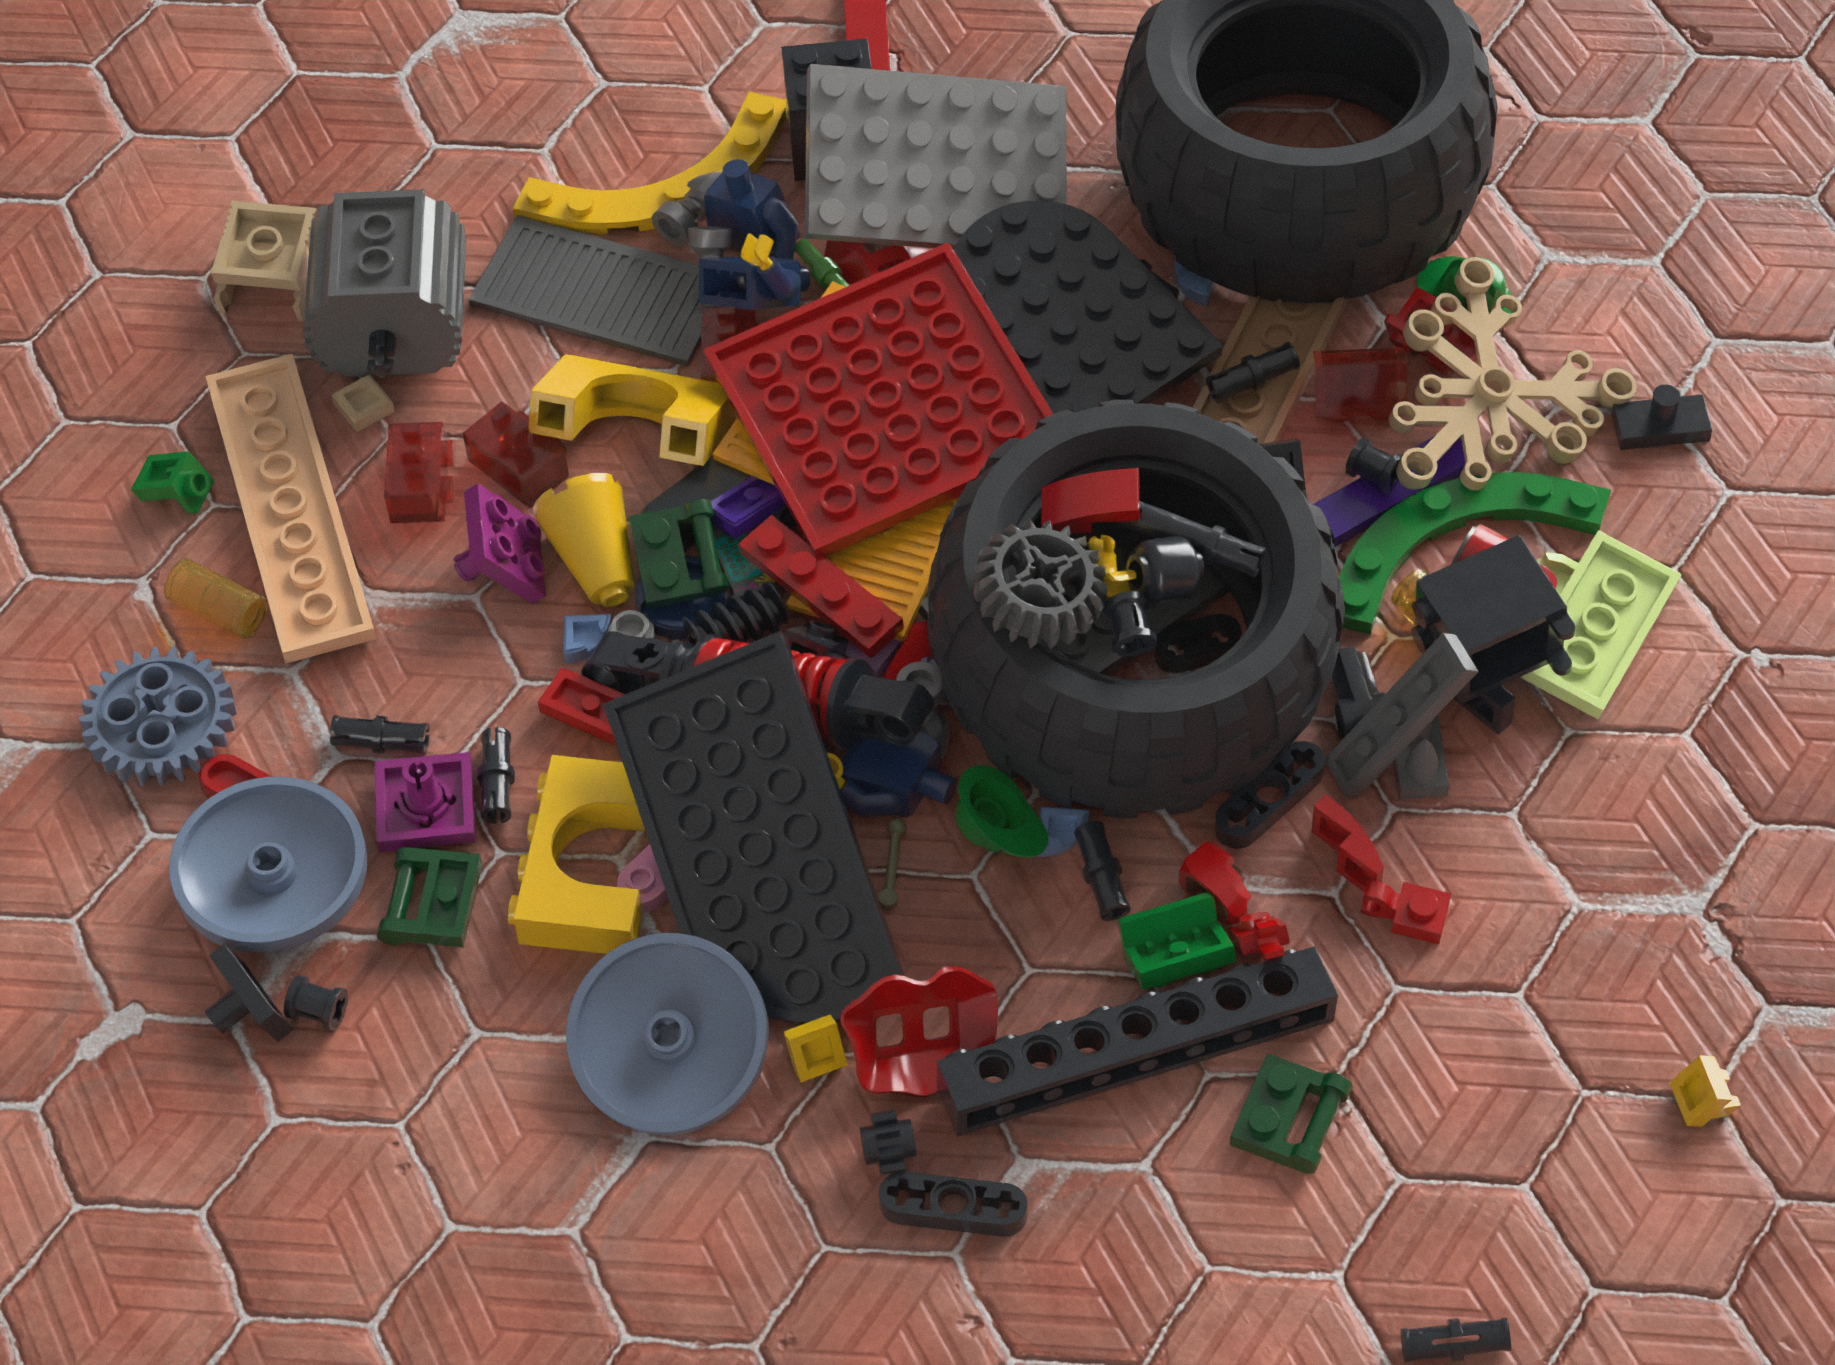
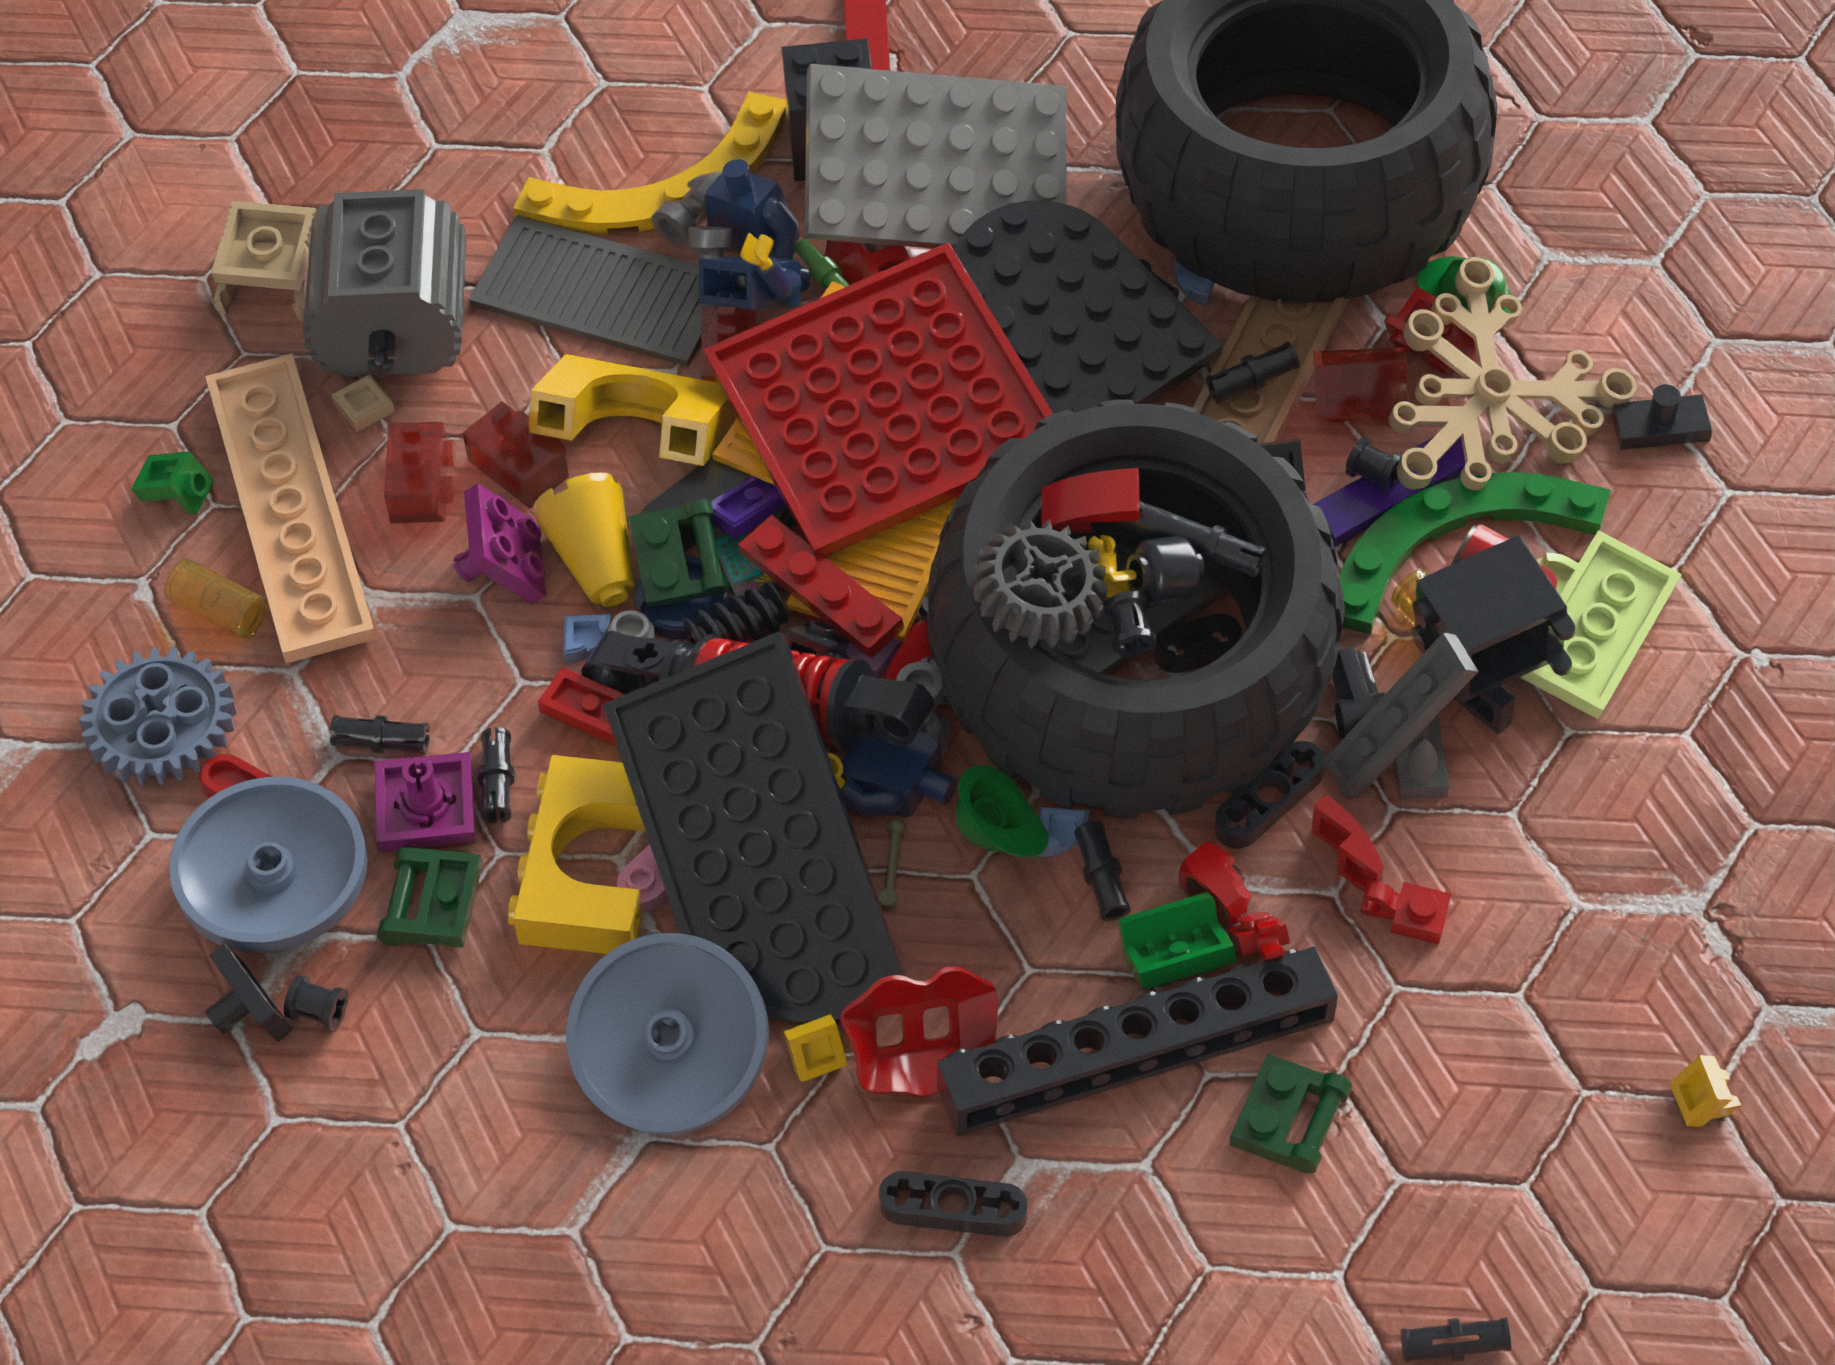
black gear [859,1110,917,1174] -> none

